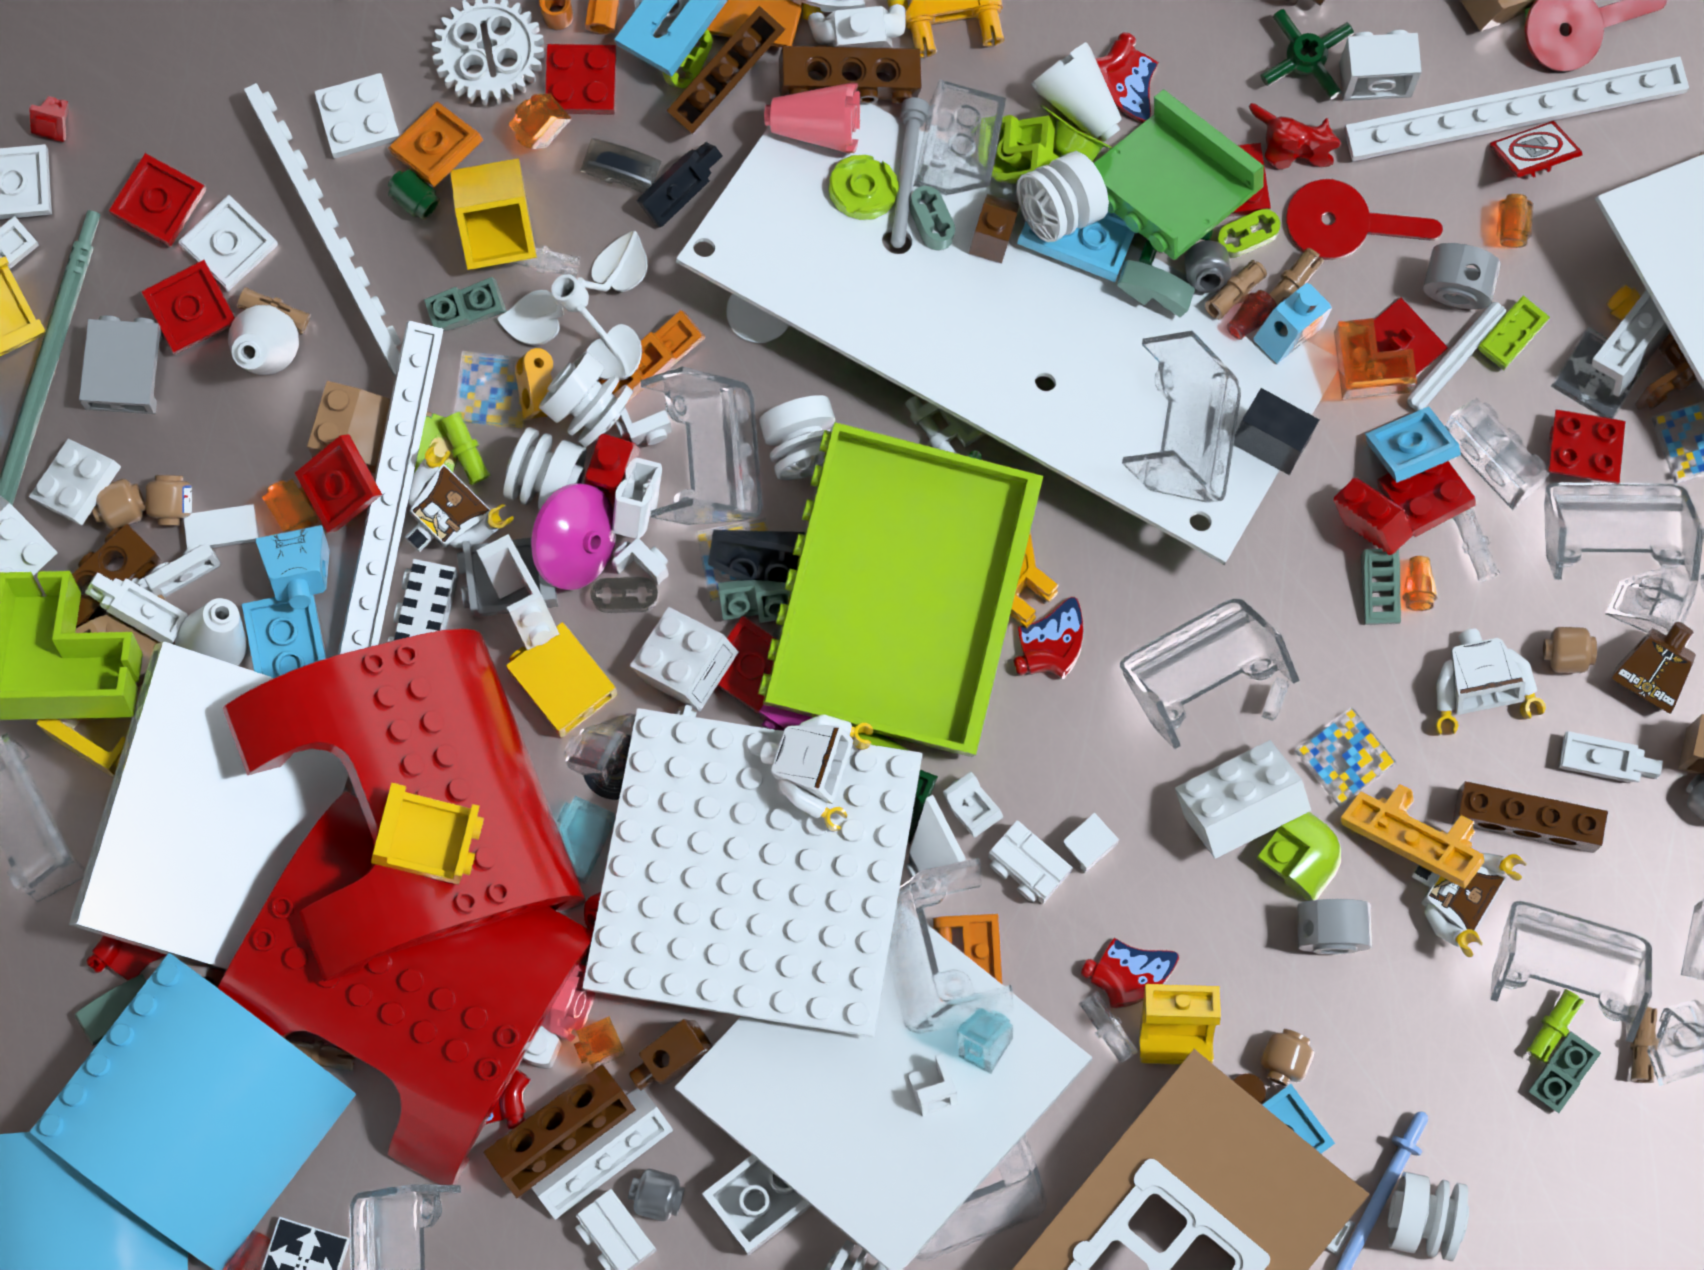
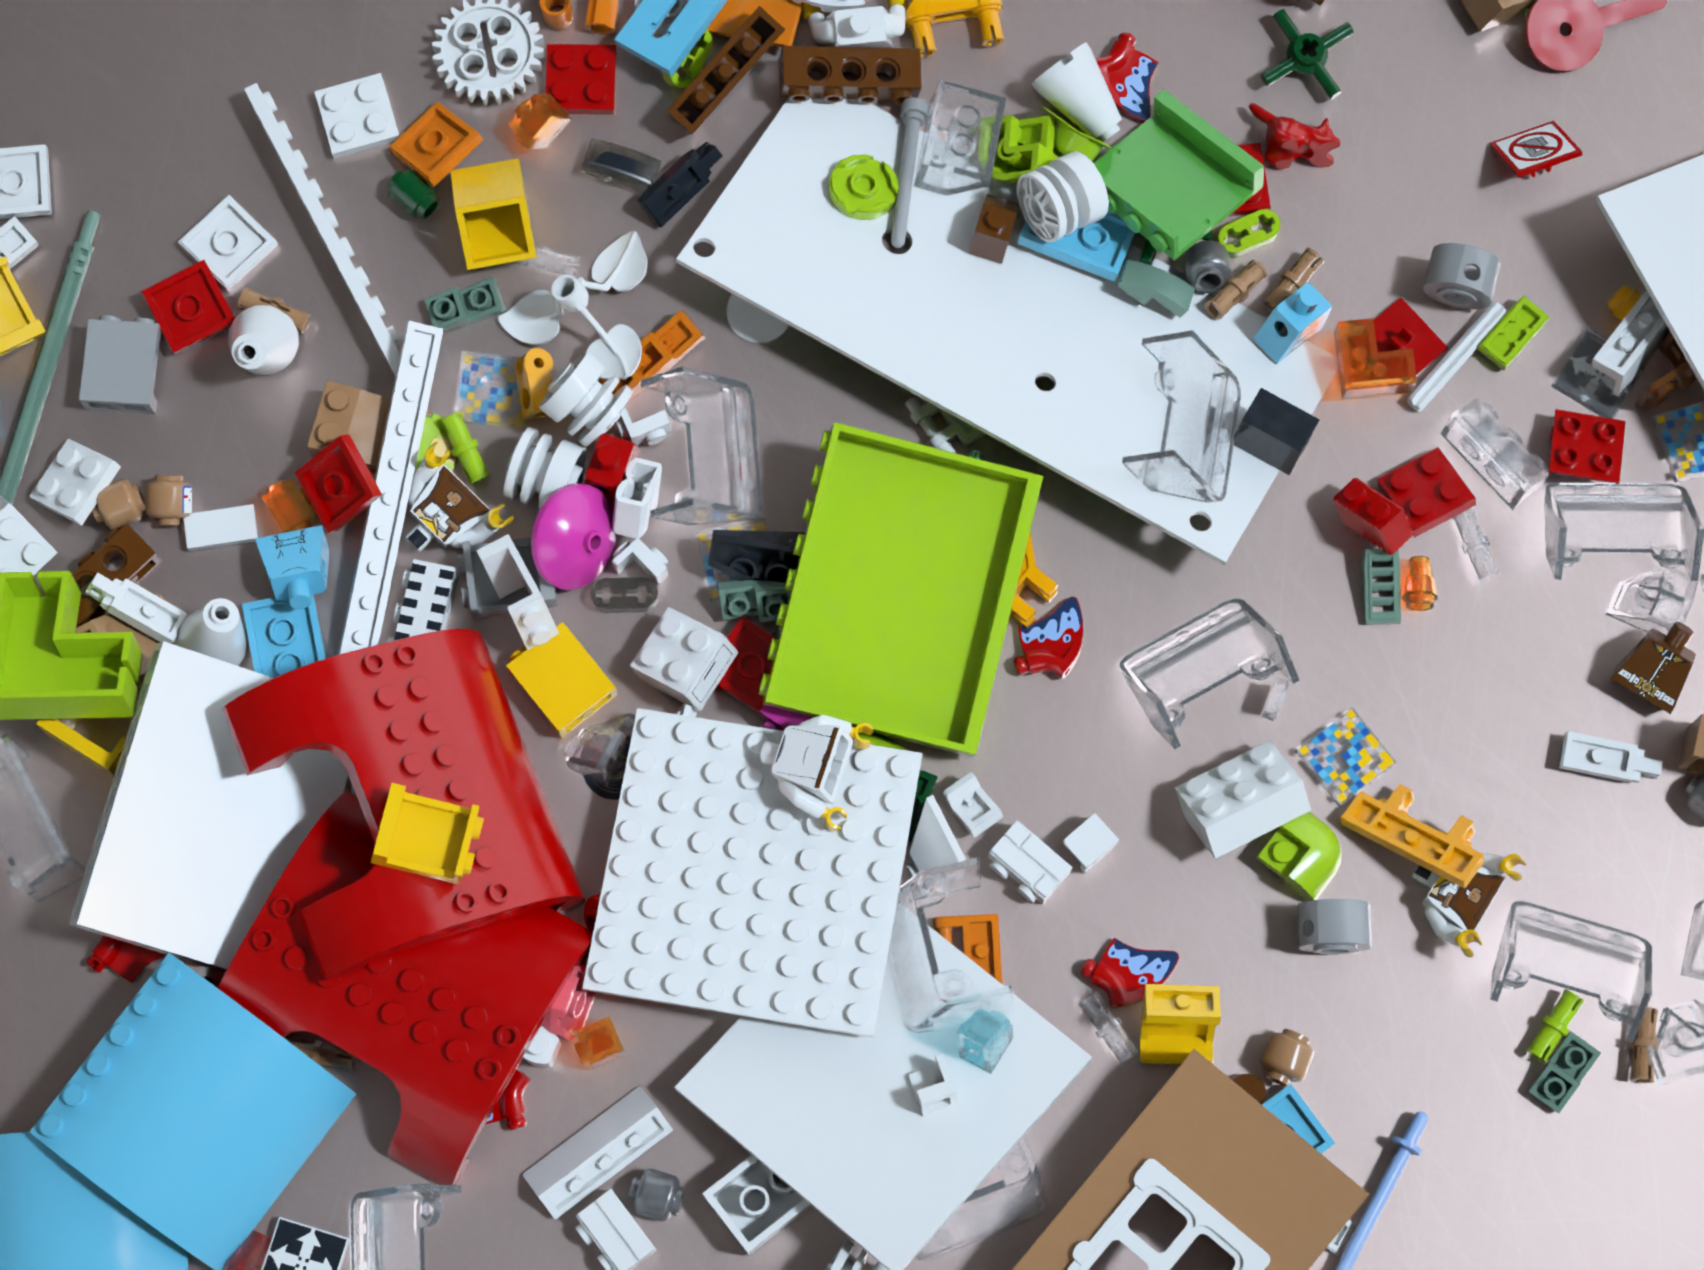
red brick [29,96,69,142] -> none
sand green slope [75,974,147,1046] -> none
red plate [109,153,207,247] -> none
white hinge [132,542,221,598] -> none
reddish brown brick [483,1064,636,1199] -> none
clear light blue slope [557,796,616,884] -> none
reddish brown torso [629,1019,713,1091] -> none
white wheel [759,395,835,480] -> none
coral cone [764,83,860,153] -> none
sand green beam [909,186,956,251] -> none
clear red cone [1227,290,1277,340] -> none
red piece [1286,179,1443,260] -> none
white brick [1339,30,1422,101] -> none
white plate [1344,56,1689,162] -> none
medium azure plate [1365,406,1461,483] -> none
white wheel [1388,1171,1469,1261] -> none
white torso [1435,629,1546,735] -> none
reddish brown brick [1452,781,1608,853] -> none
clear orange brick [1496,194,1534,248] -> none
medium nougat head [1543,627,1597,673] -> none

